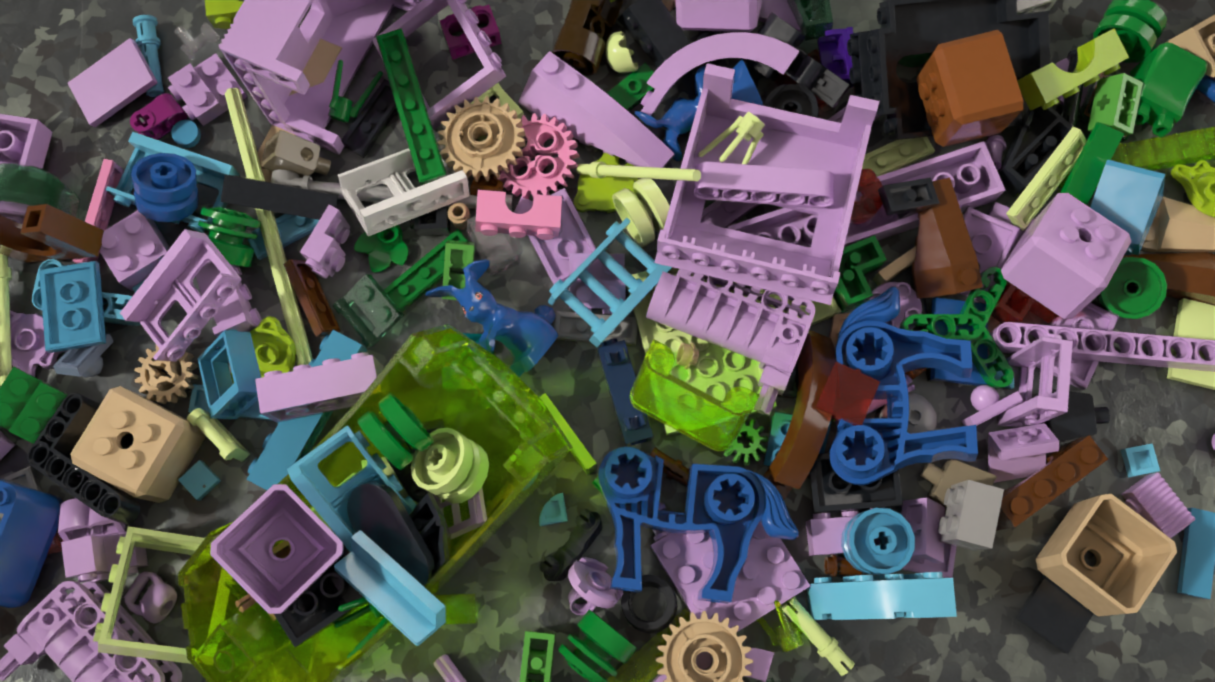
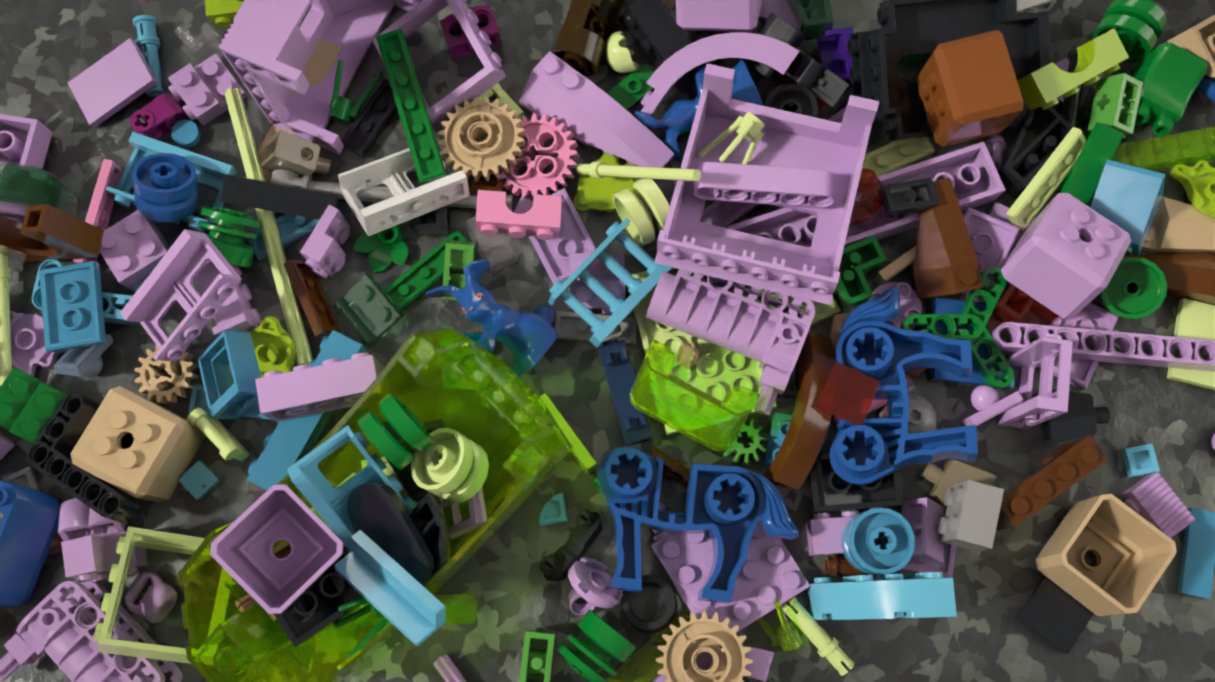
tan pin [448,203,470,230] -> none
lavender bracket [988,423,1059,483] -> none

